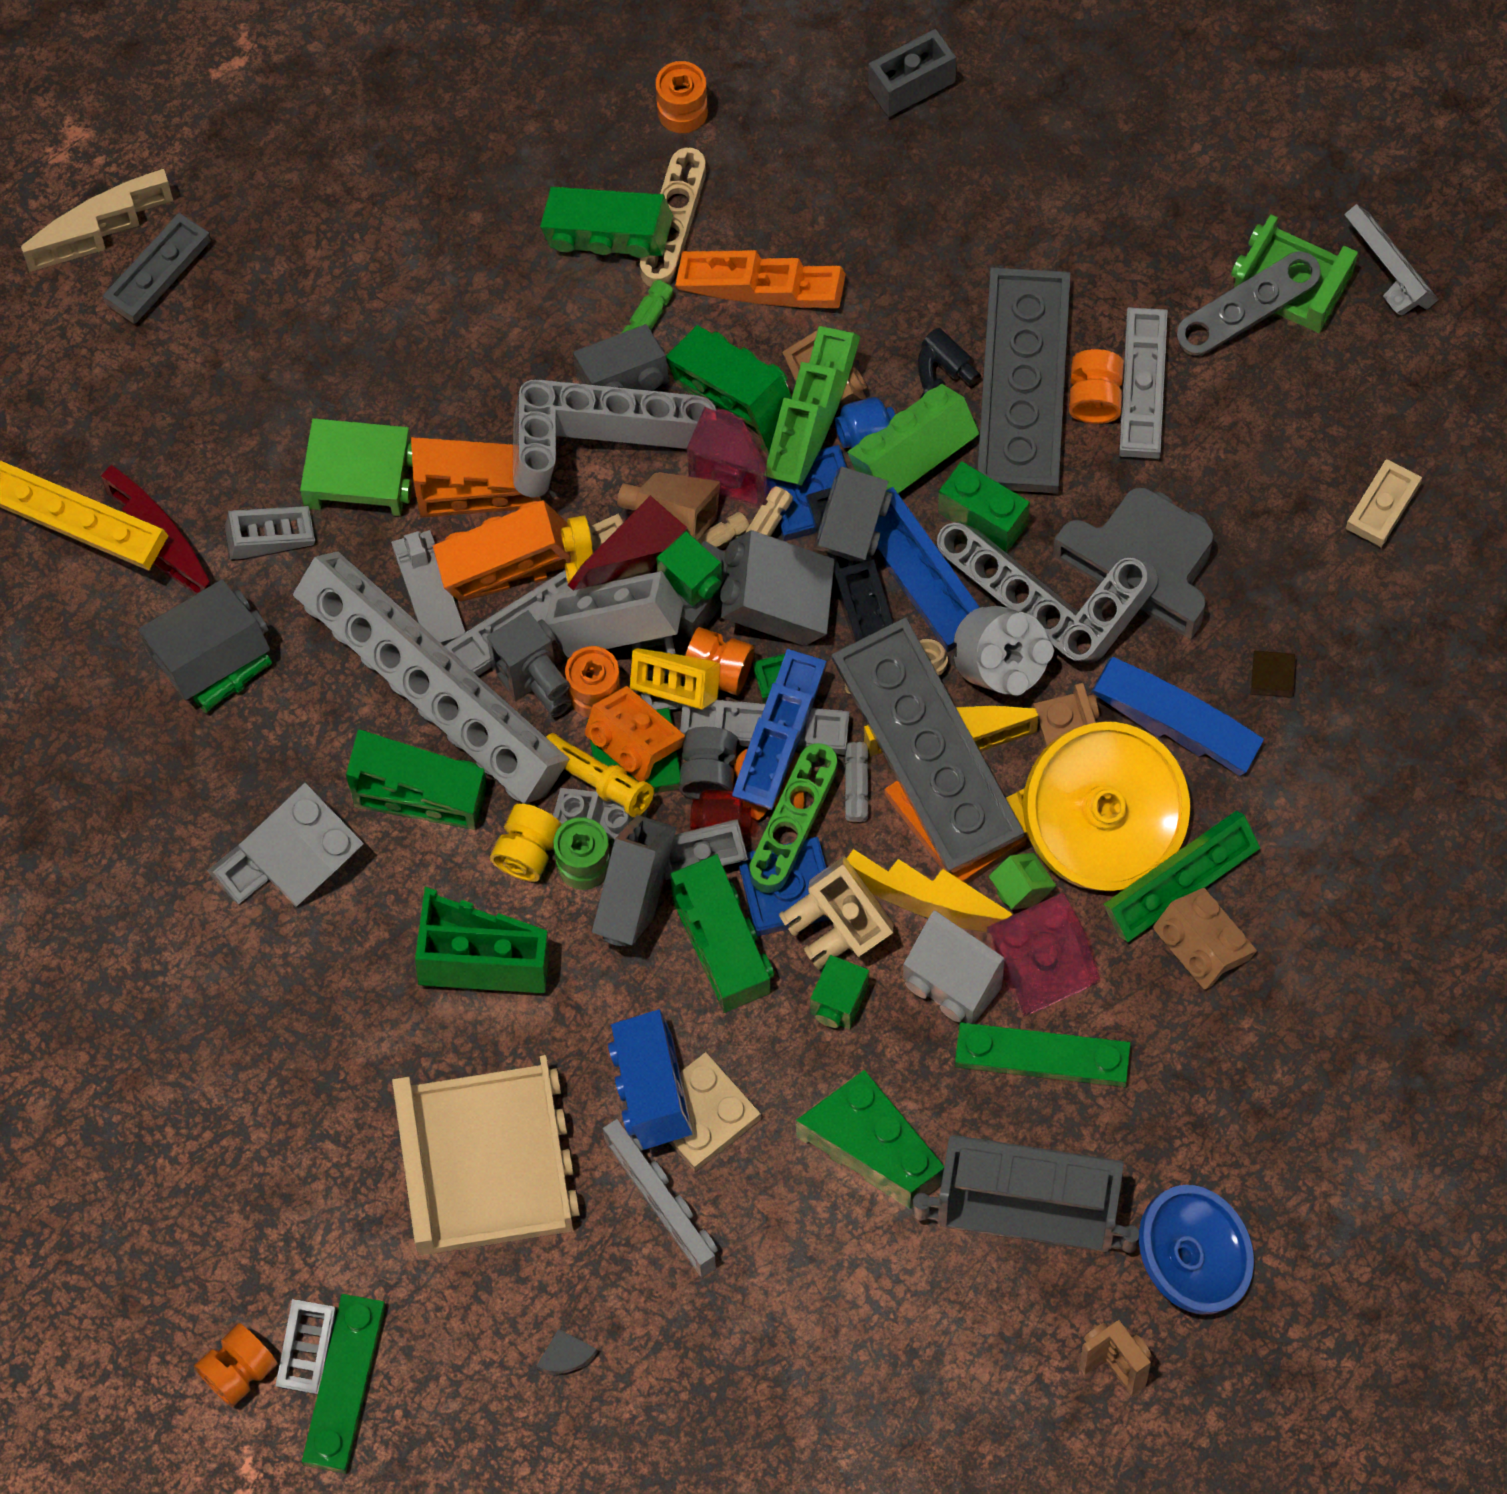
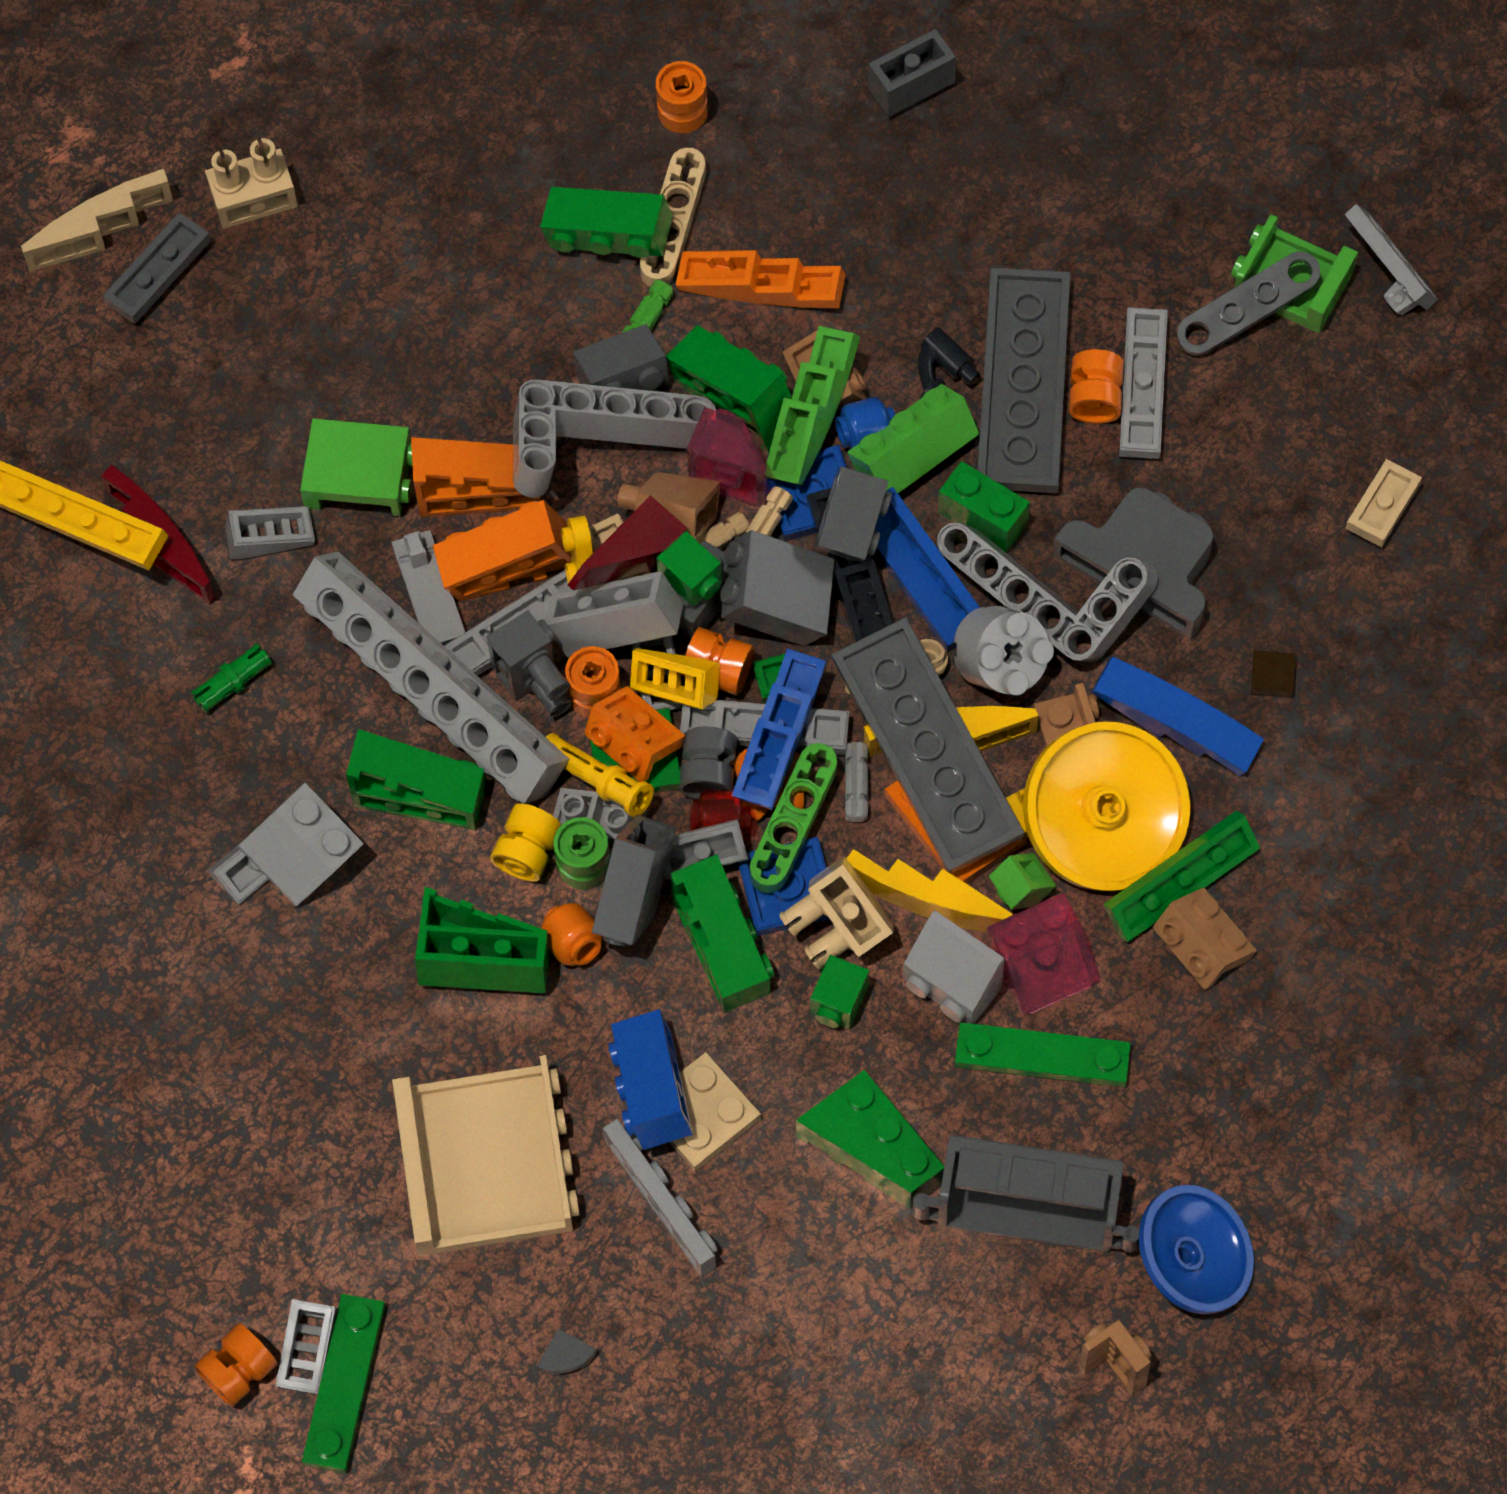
dark grey brick [138,579,270,700] -> none
none -> tan brick [205,138,298,229]
none -> orange head [541,903,603,966]

